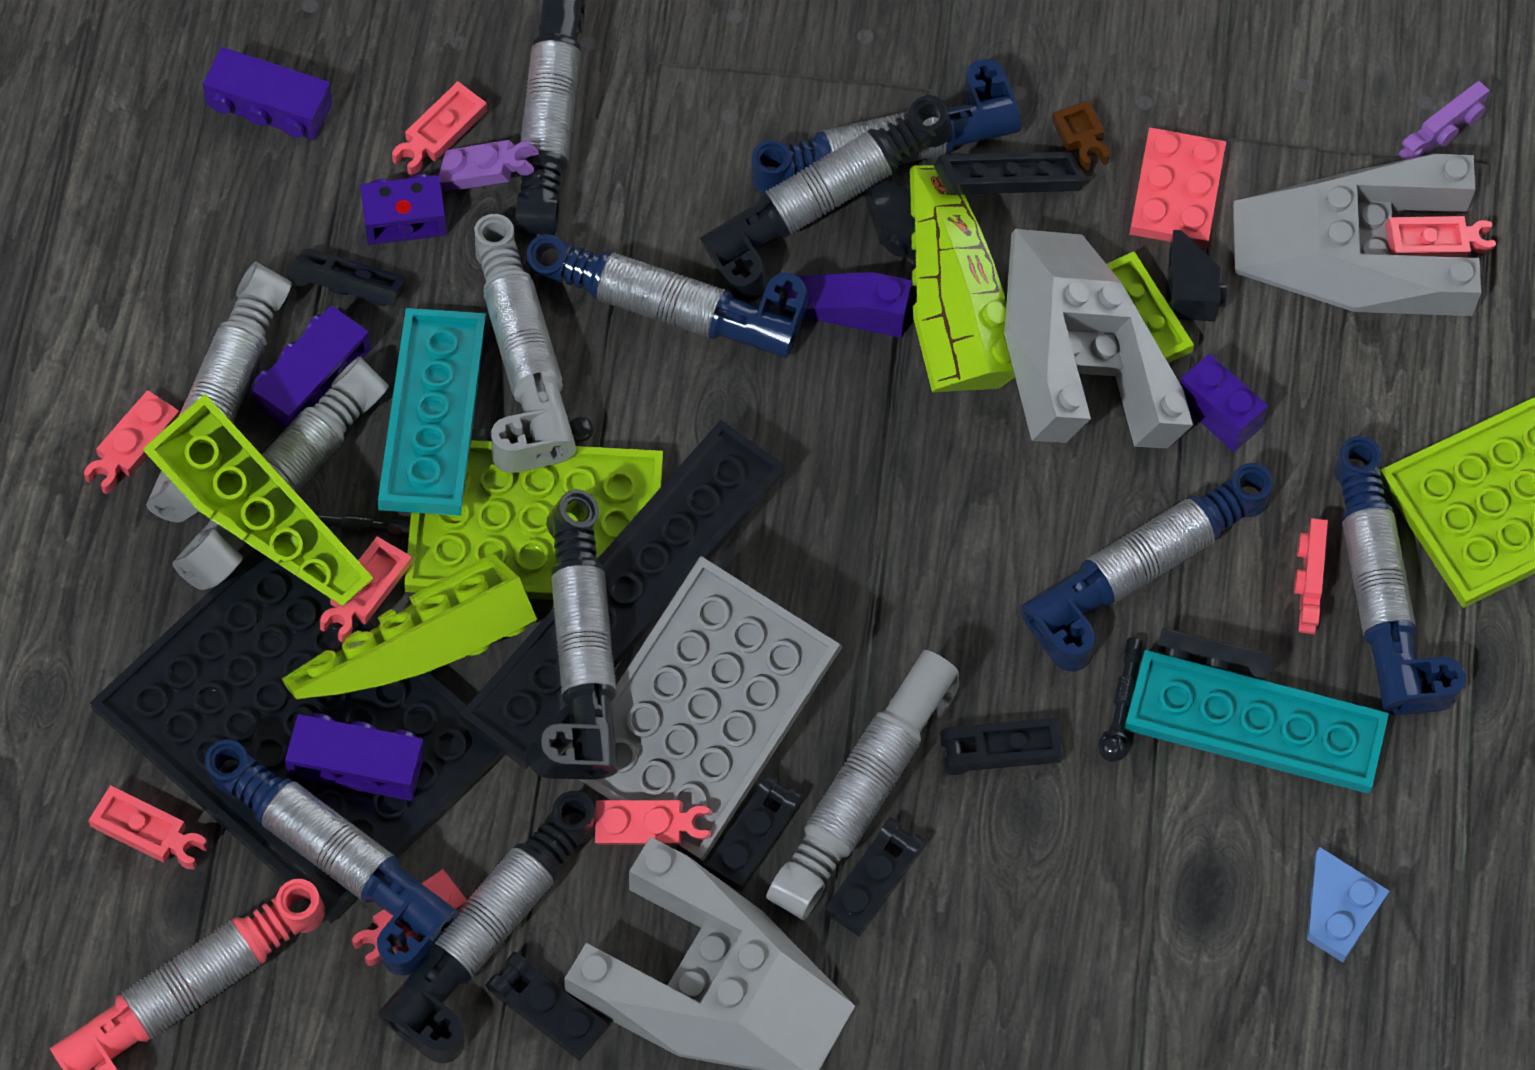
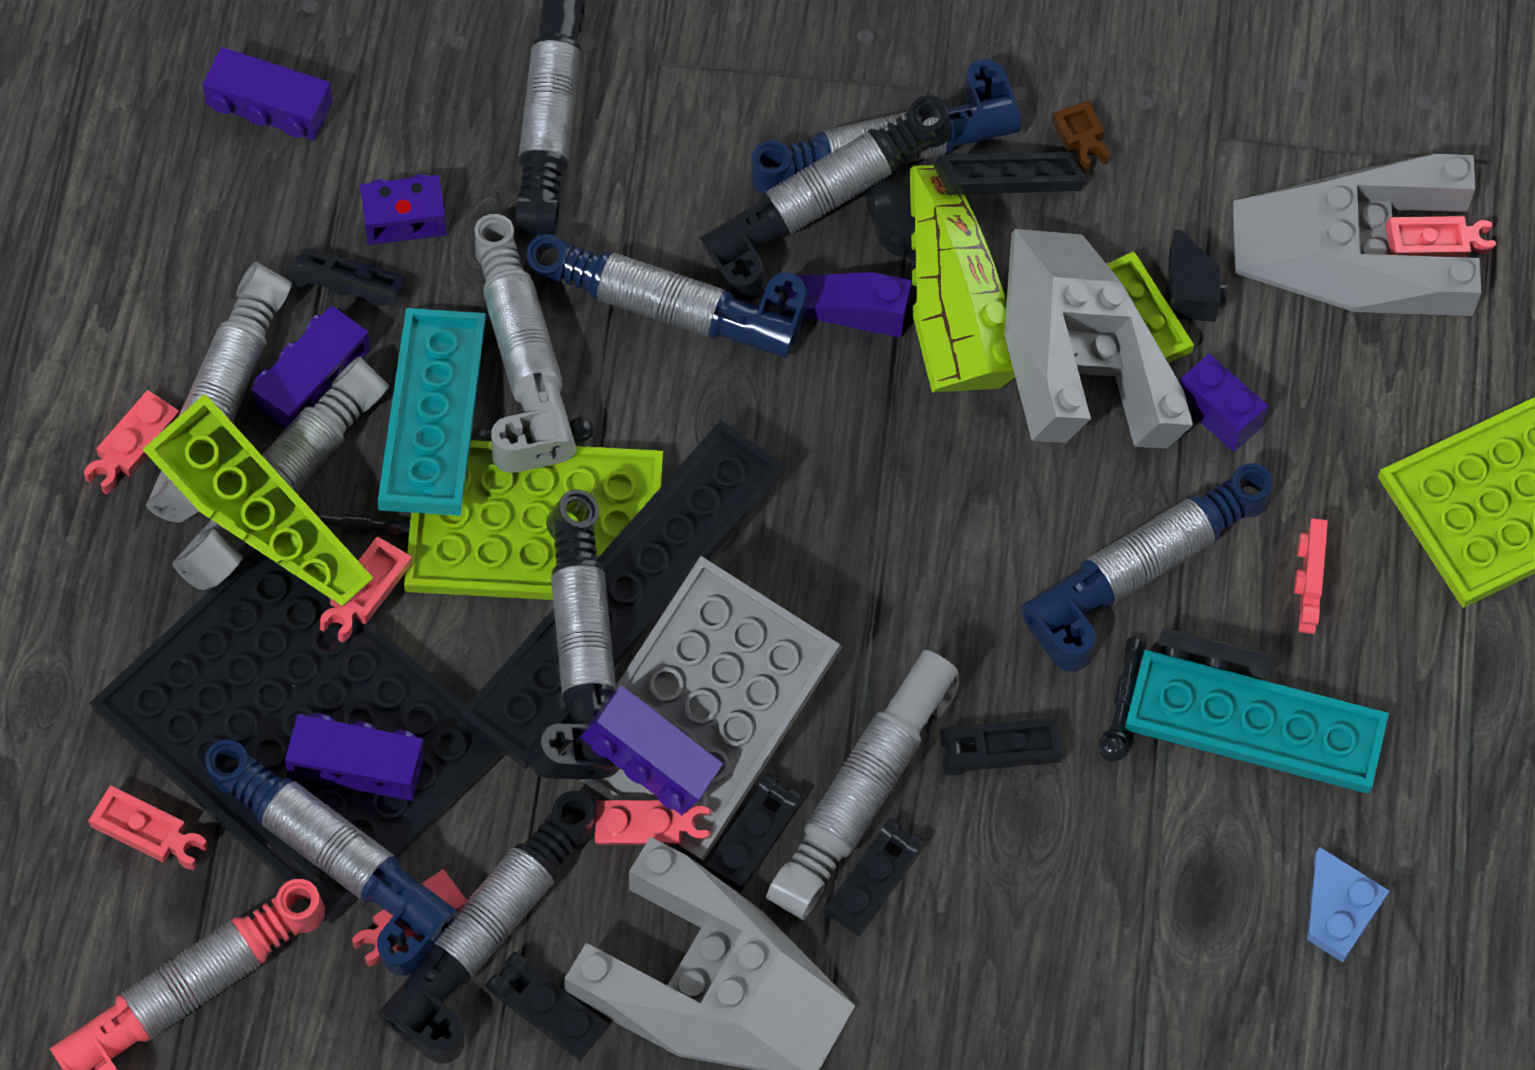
lime wedge [282,553,537,699] -> none
coral plate [392,81,488,176] -> none
medium lavender plate [439,140,539,192] -> none
coral plate [1129,127,1226,249] -> none
dark blue piece [1334,436,1466,715] -> none
medium lavender plate [1398,81,1490,160] -> none
none -> dark purple brick [580,685,723,816]

